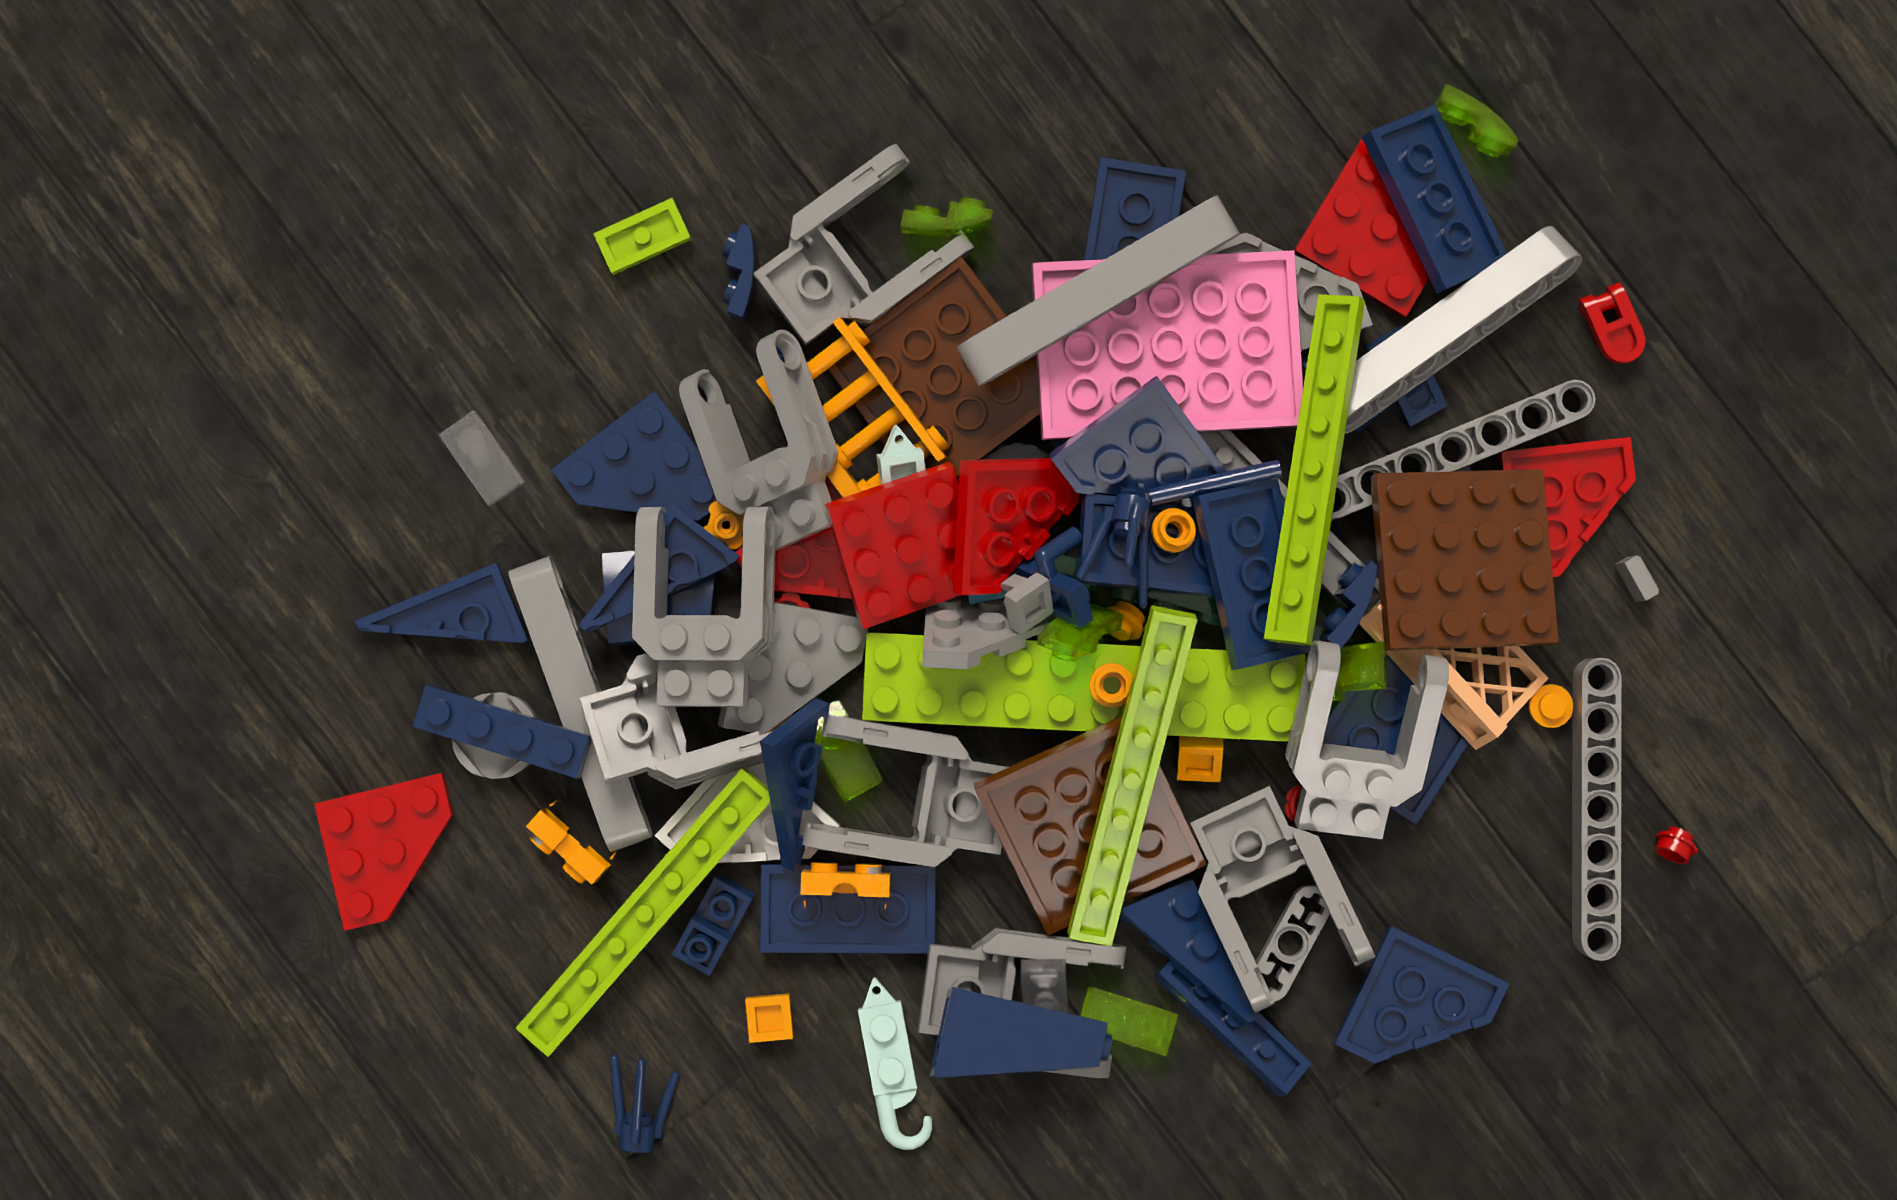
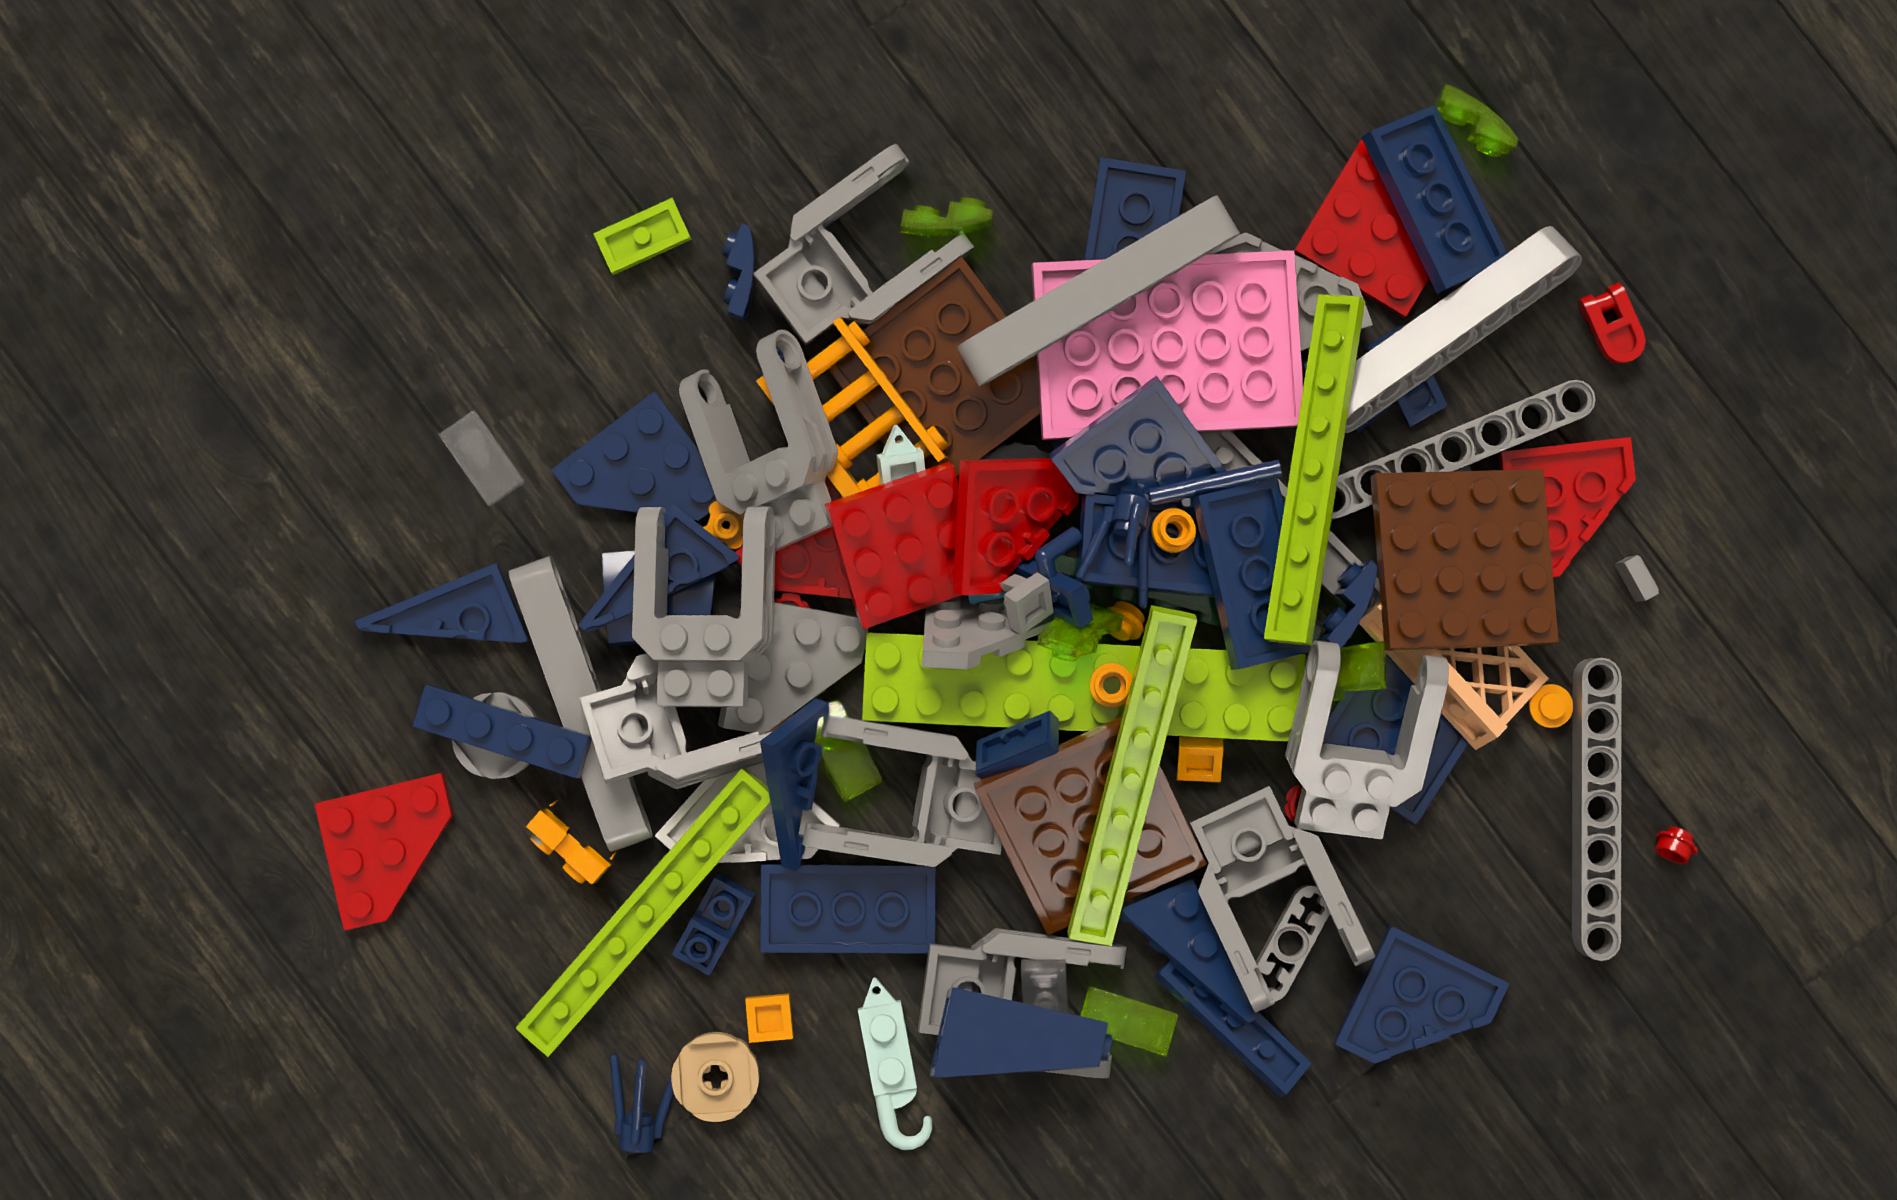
light orange piece [800,862,891,909] -> none
none -> tan plate [671,1032,760,1122]
none -> dark blue plate [976,710,1059,780]

